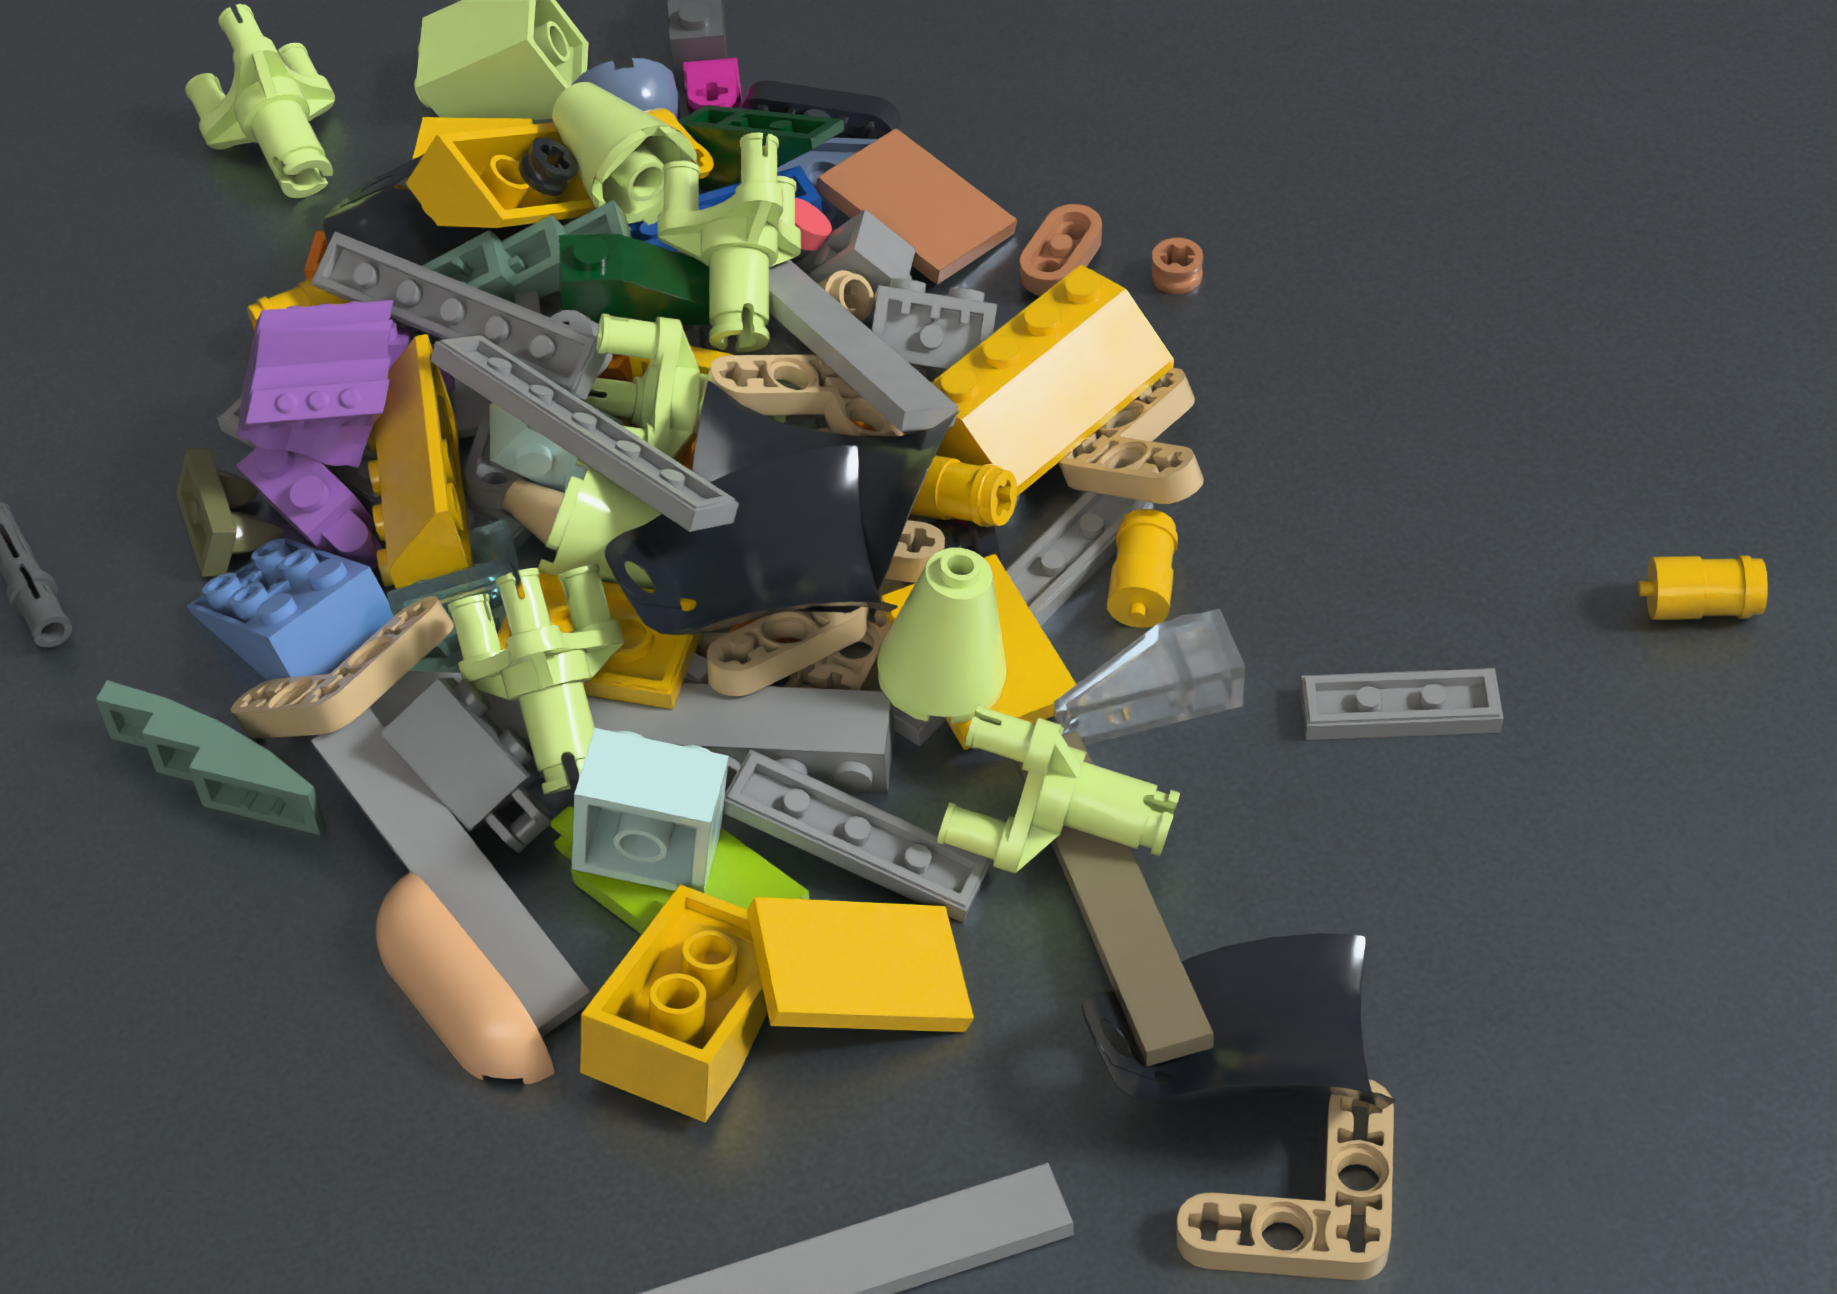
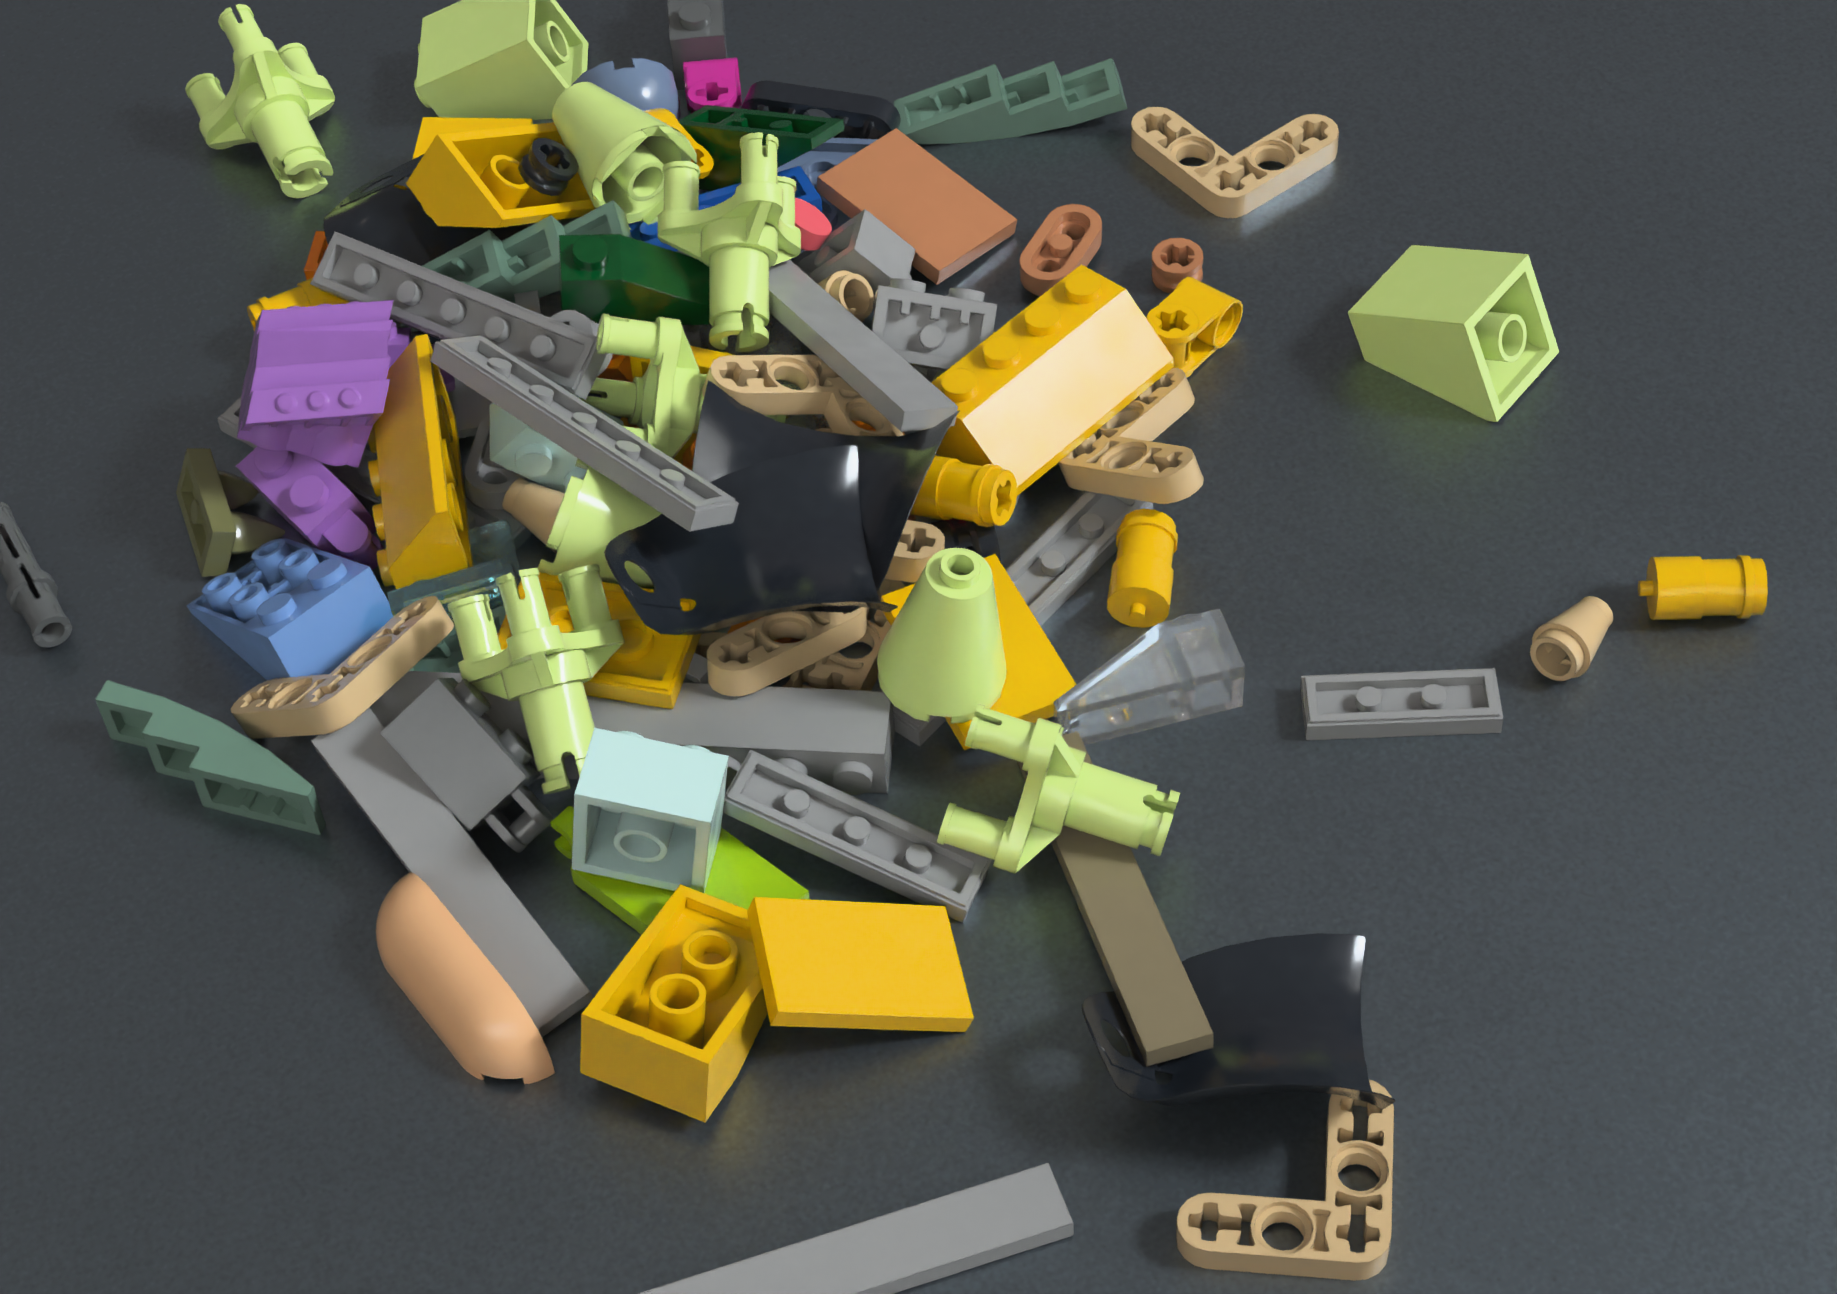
none -> sand green slope [893,58,1127,144]
none -> tan beam [1131,107,1339,219]
none -> yellow piece [1146,277,1243,378]
none -> yellowish green slope [1348,245,1559,422]
none -> tan cone [1530,596,1613,681]

